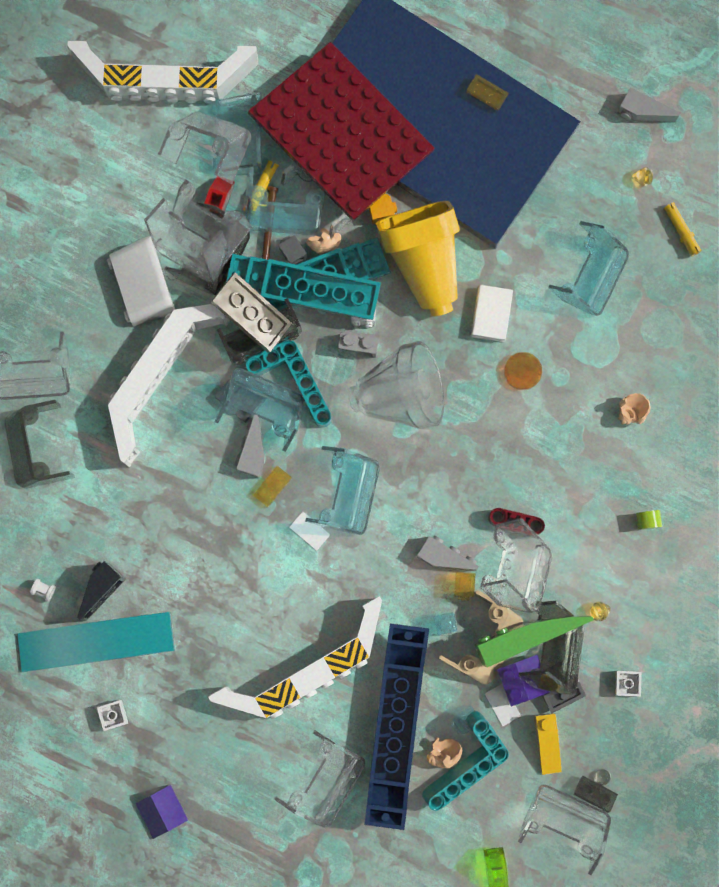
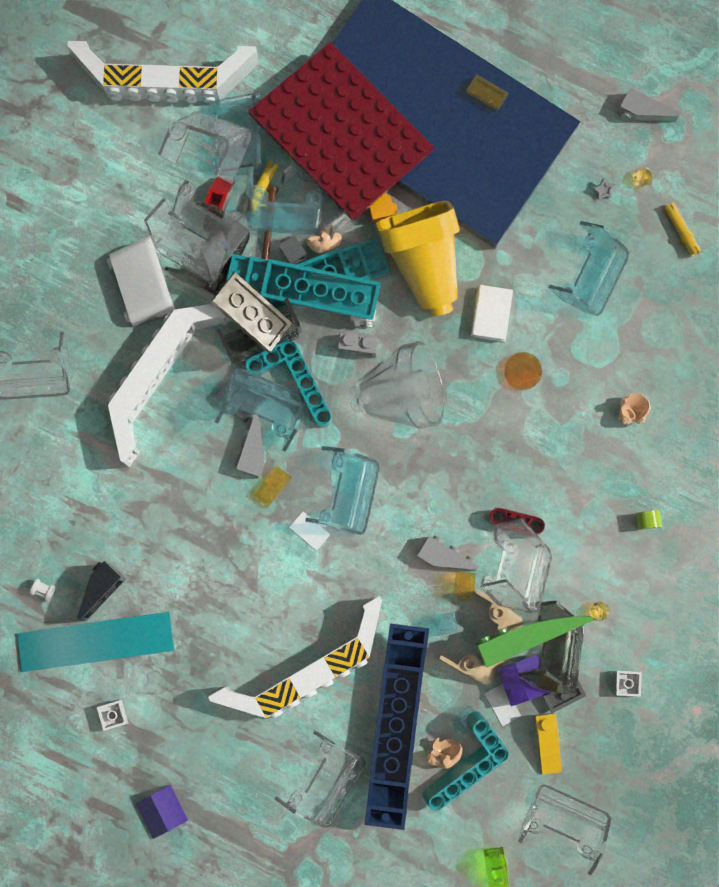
clear smoke windscreen [5,400,75,488] -> none
clear smoke plate [573,769,618,813] -> none
none -> light grey piece [593,178,615,200]

